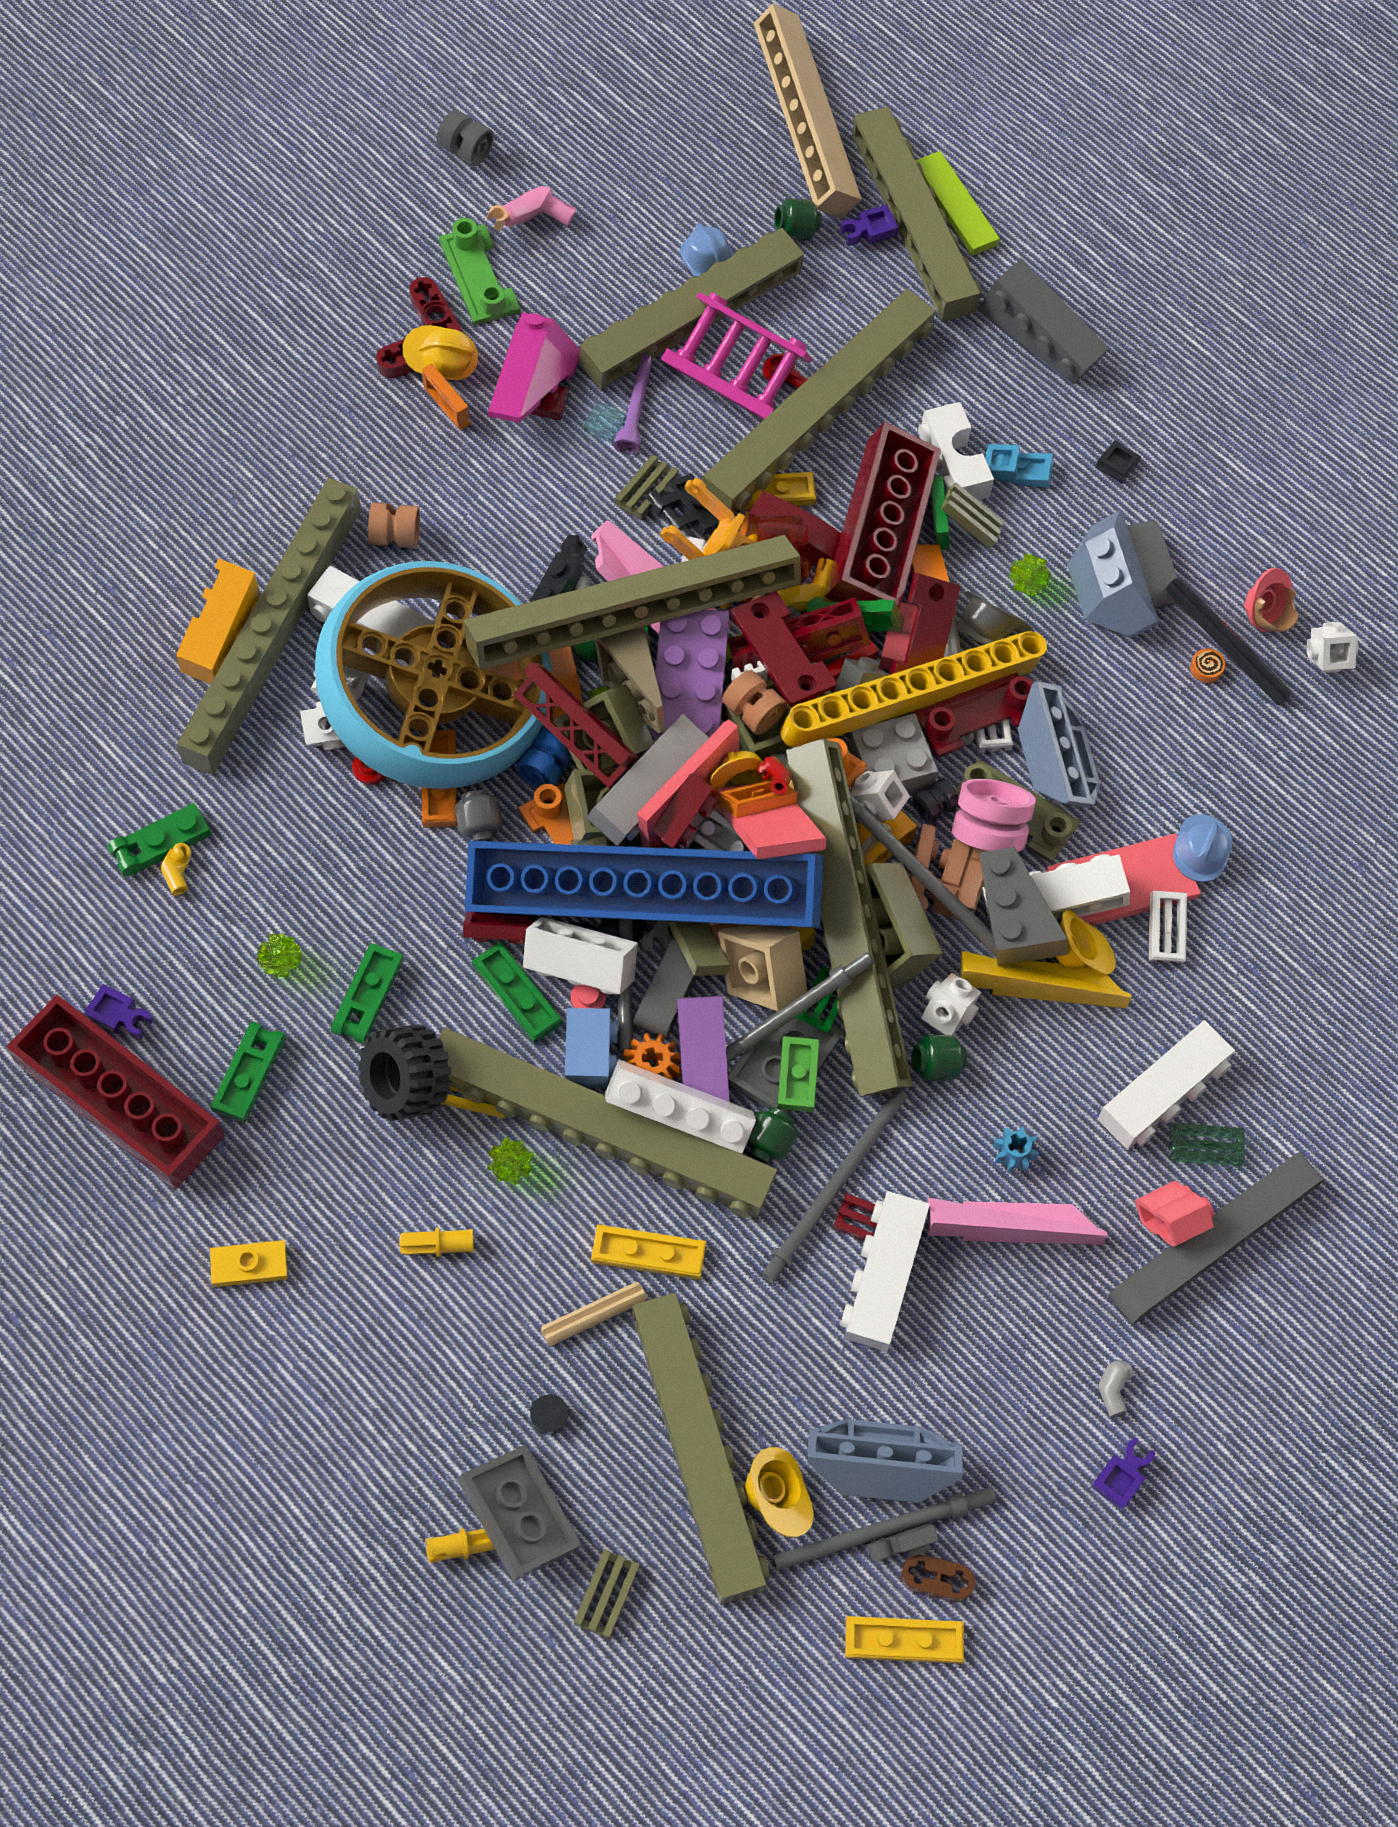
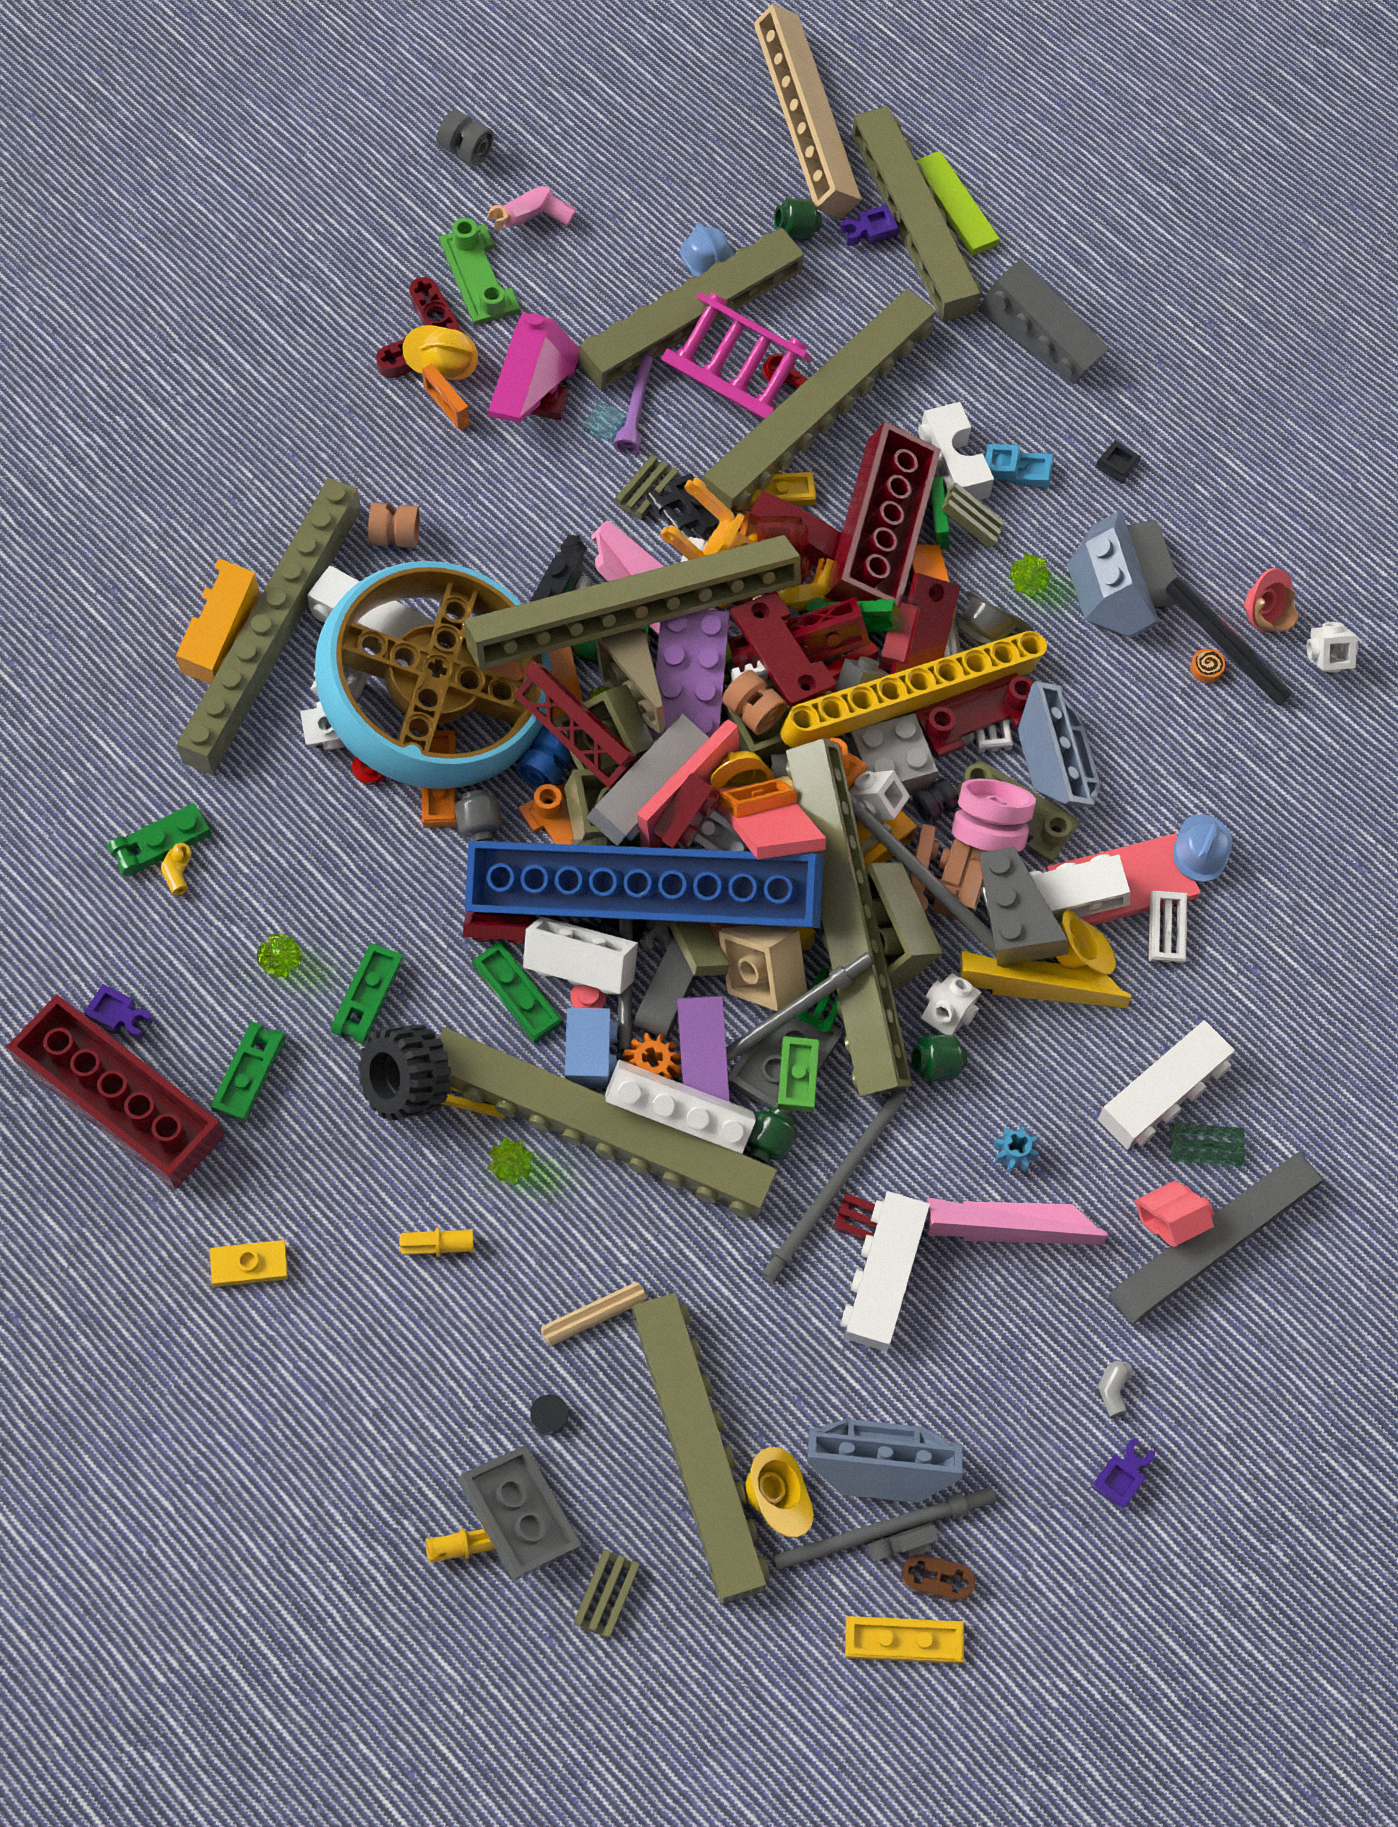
yellow tile [591,1224,706,1280] -> none
red arm [757,757,792,795] -> none

